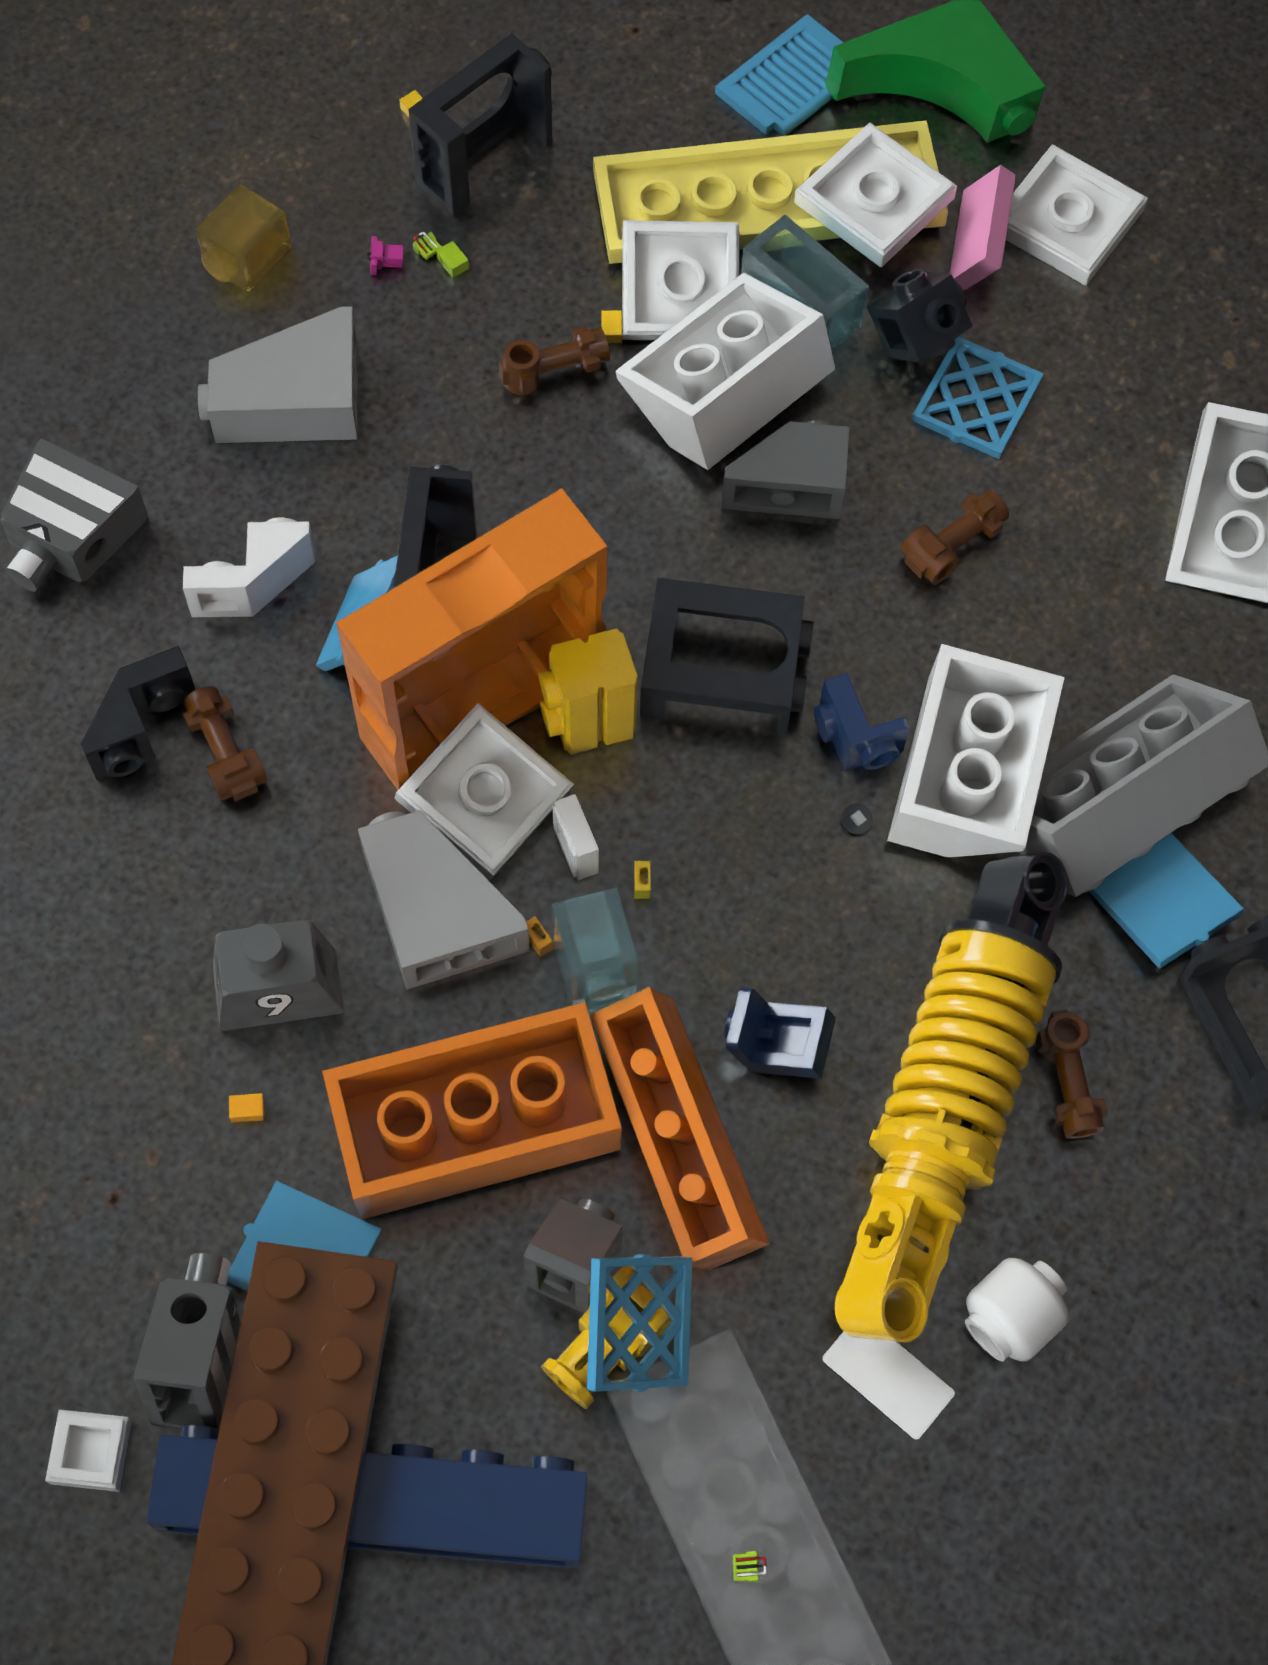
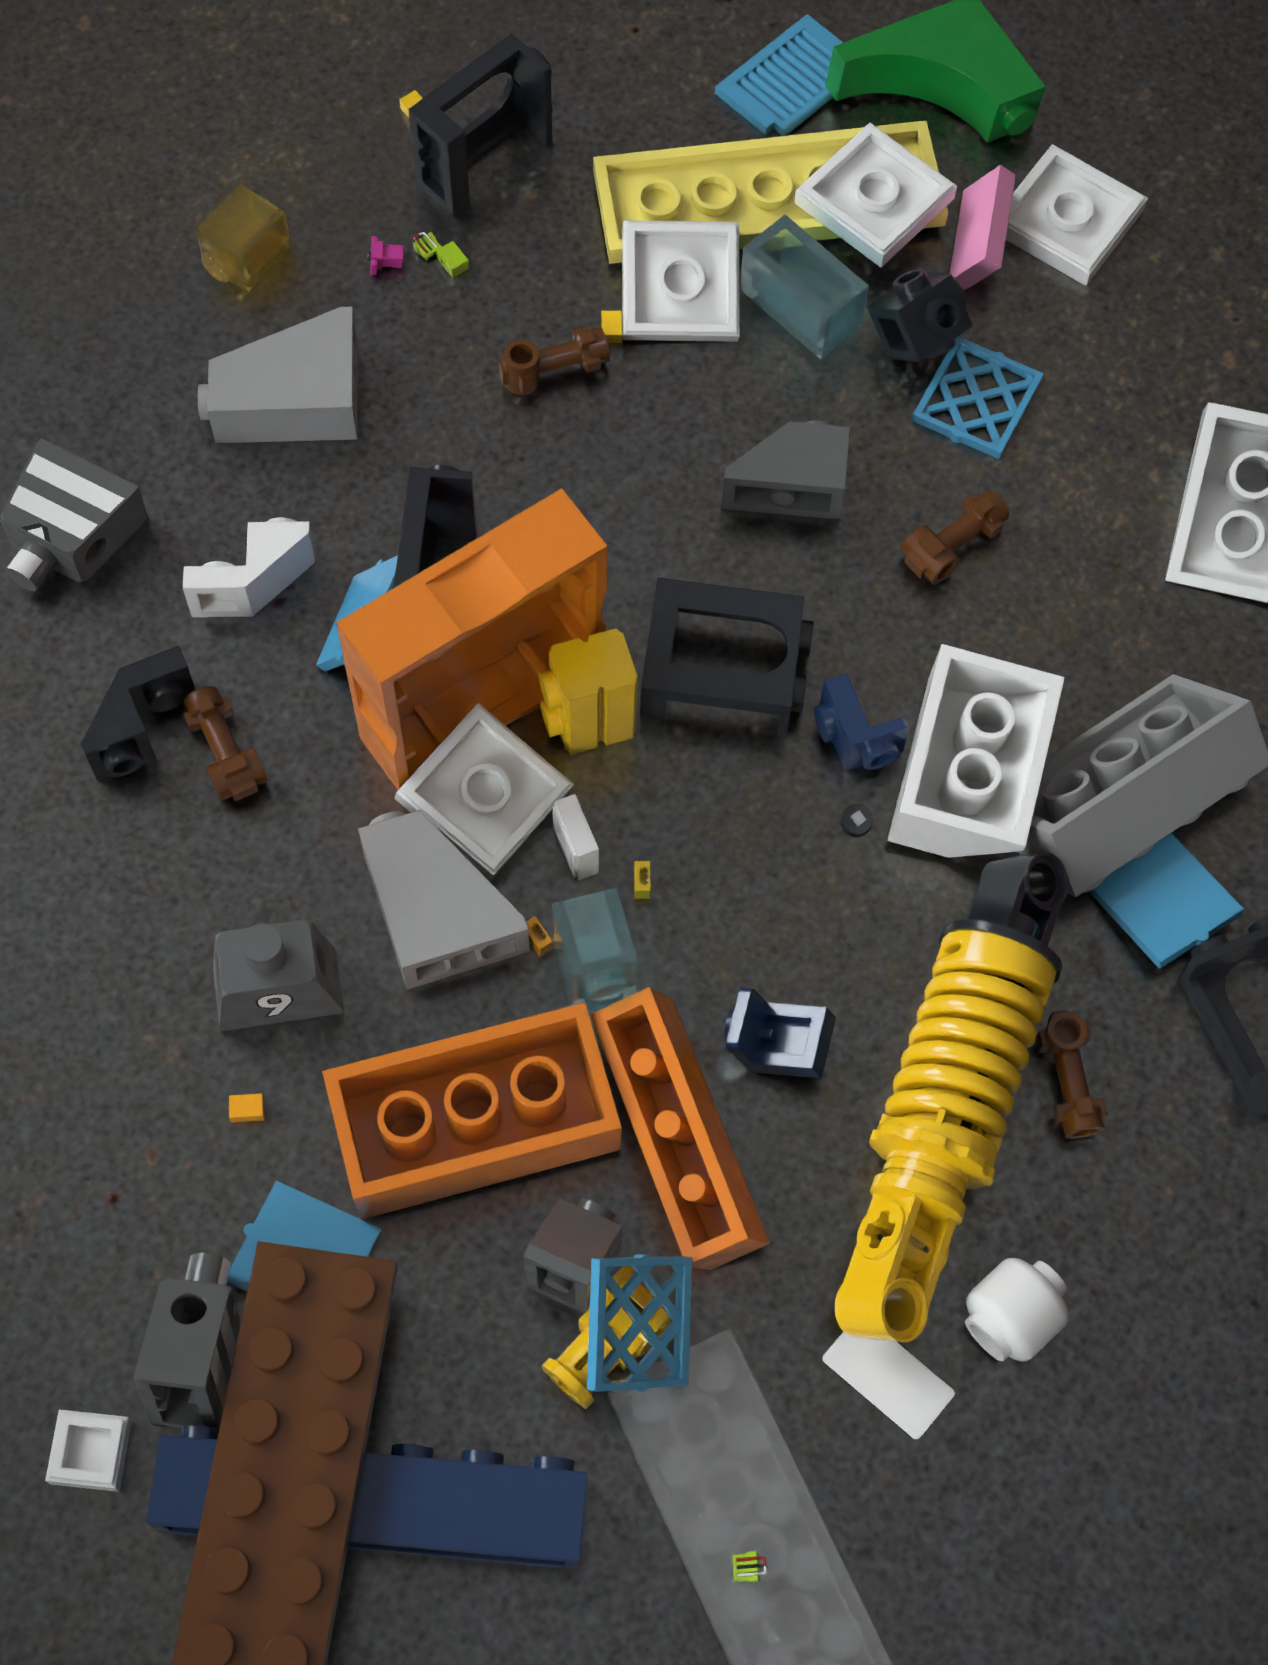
white slope [615,273,836,470] -> none

